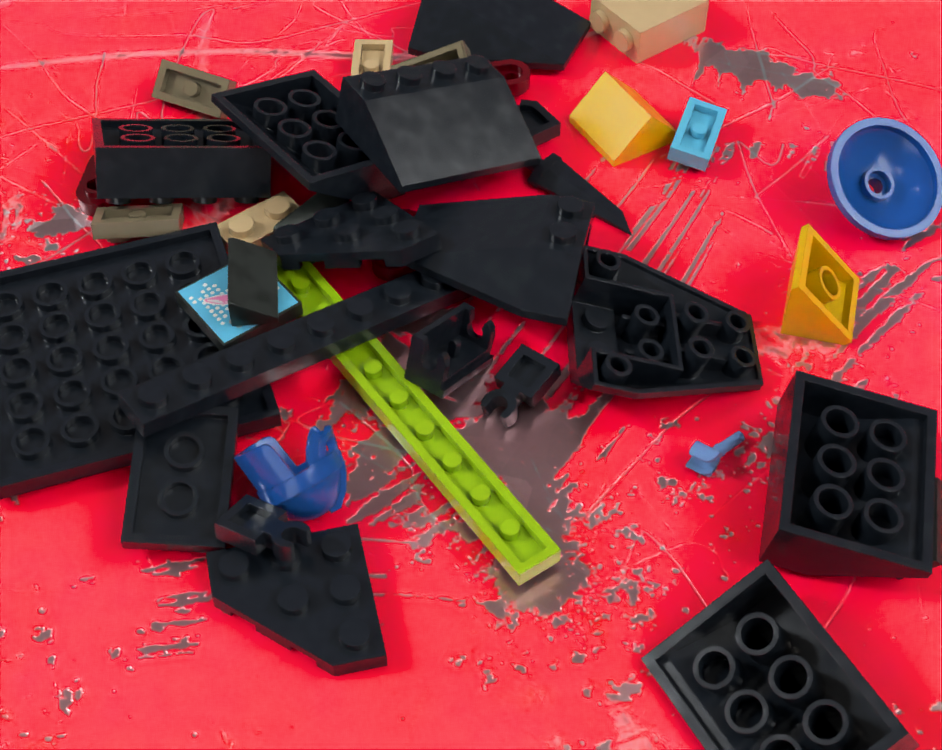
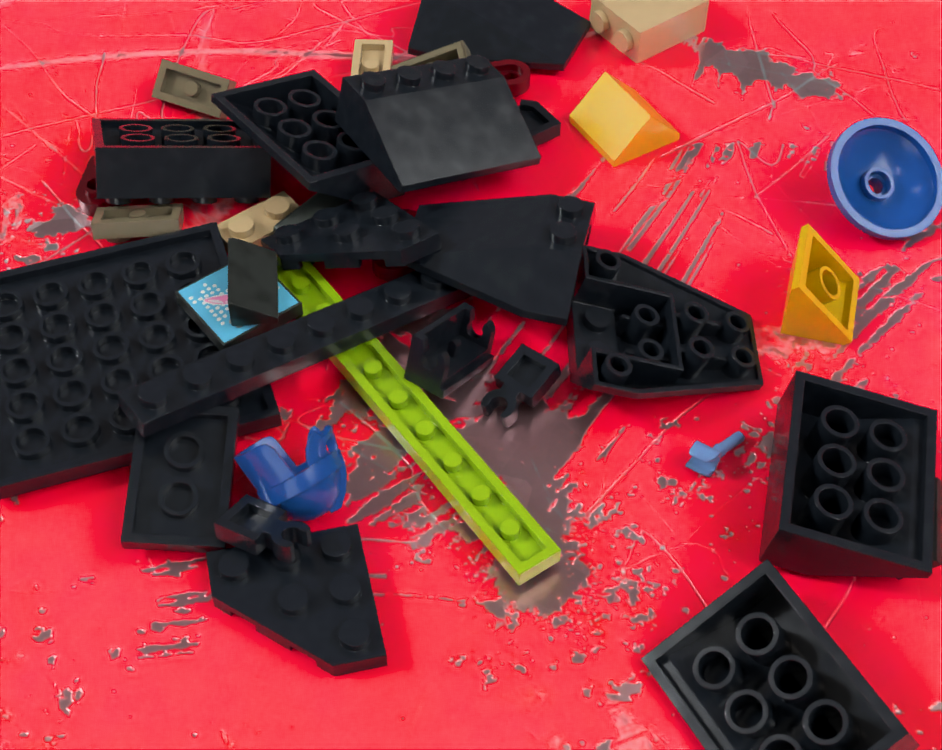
black bar [525,153,632,235] -> none
medium azure plate [666,97,728,172] -> none

